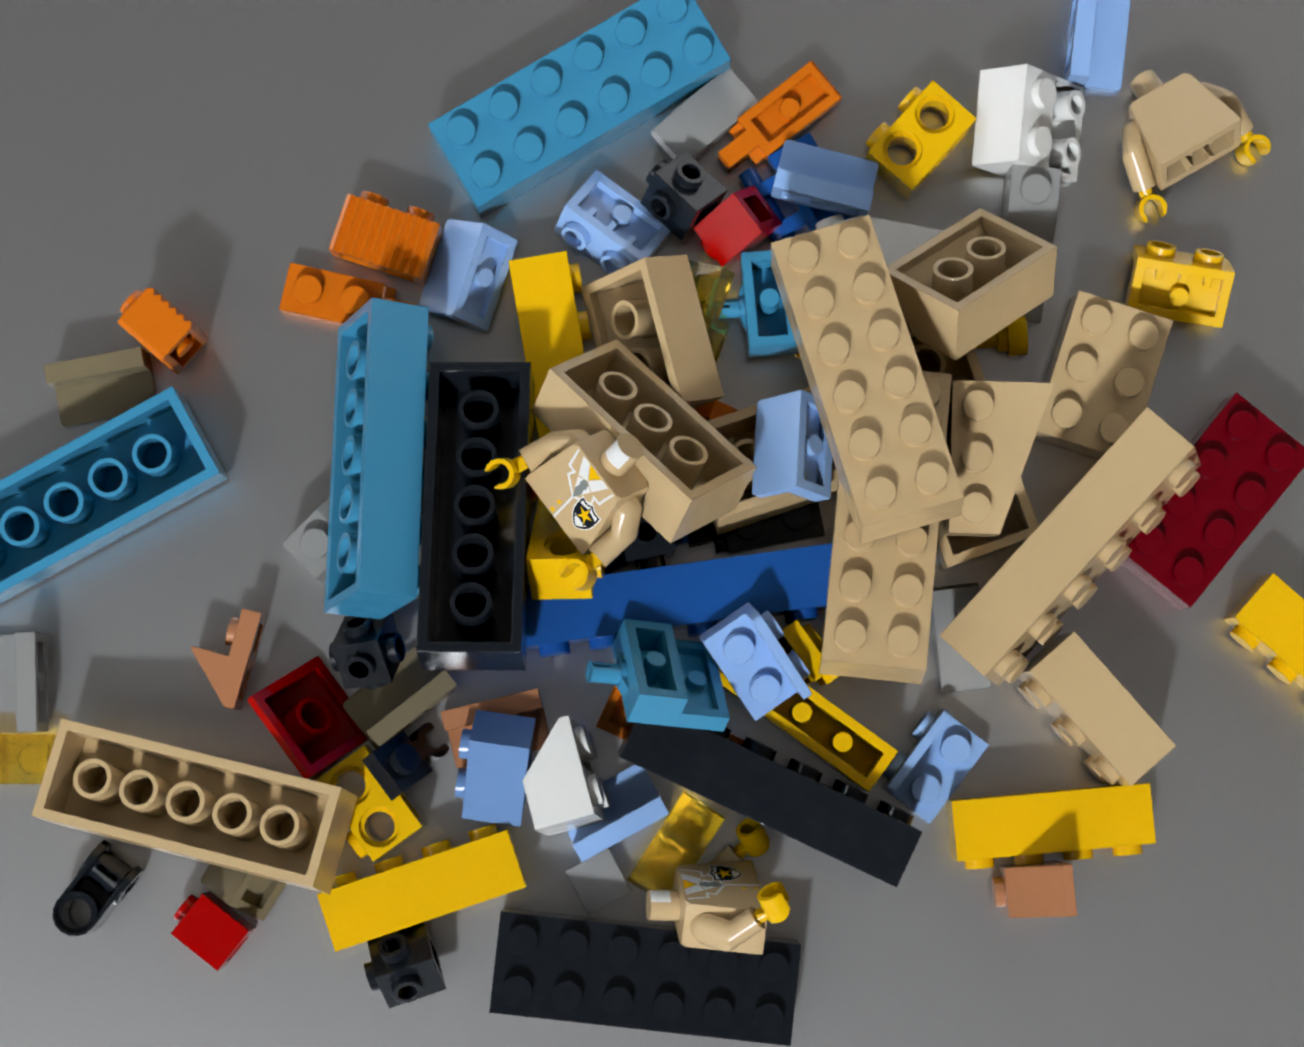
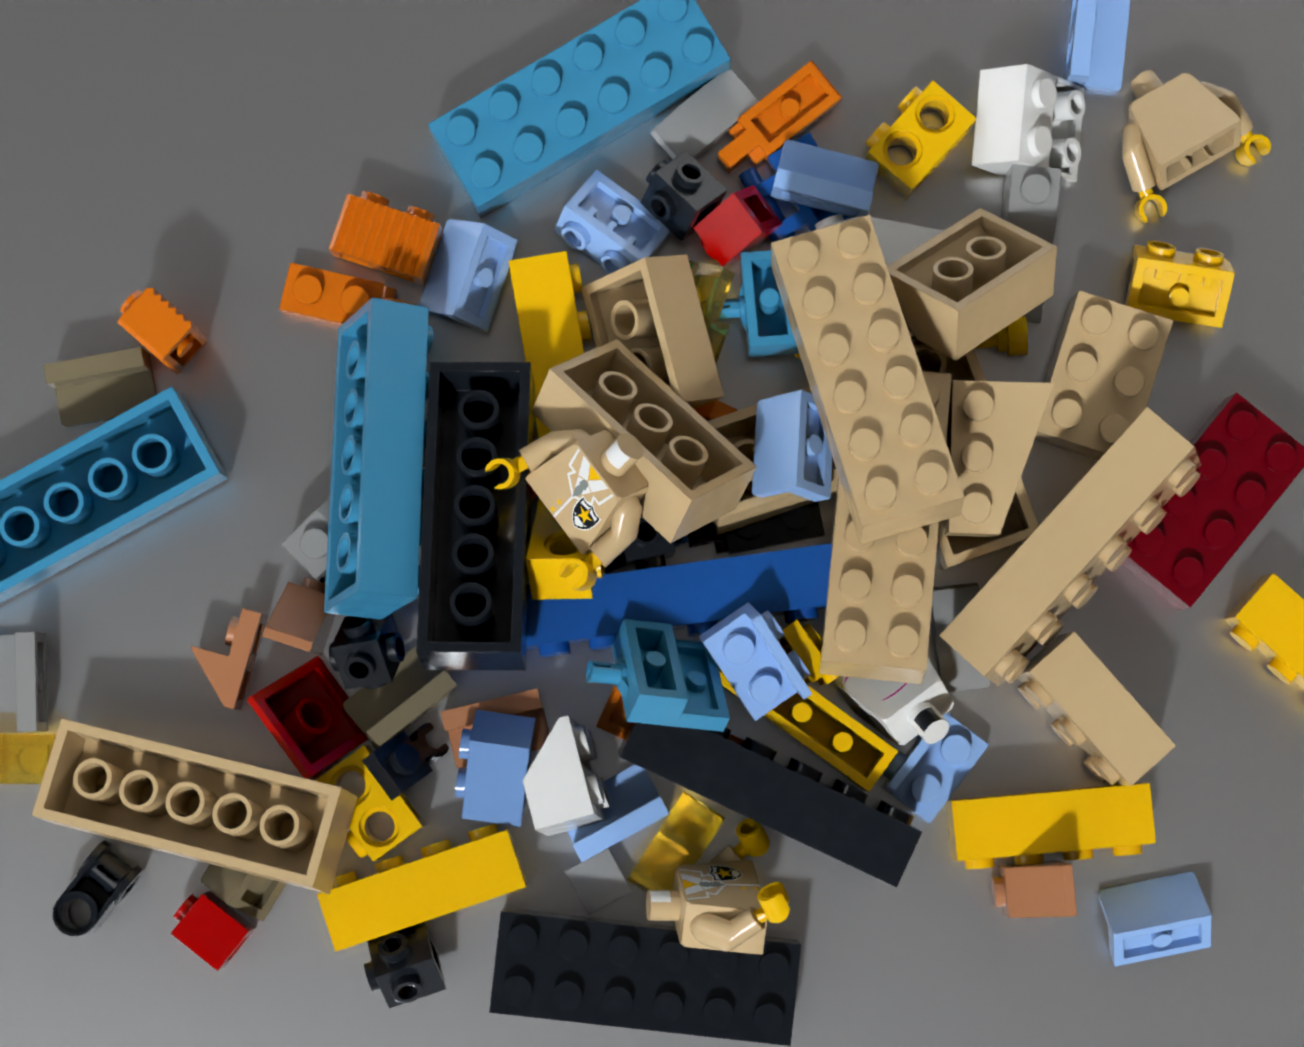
none -> nougat slope [262,577,336,655]
none -> white torso [833,657,954,745]
none -> light blue panel [1099,872,1212,967]

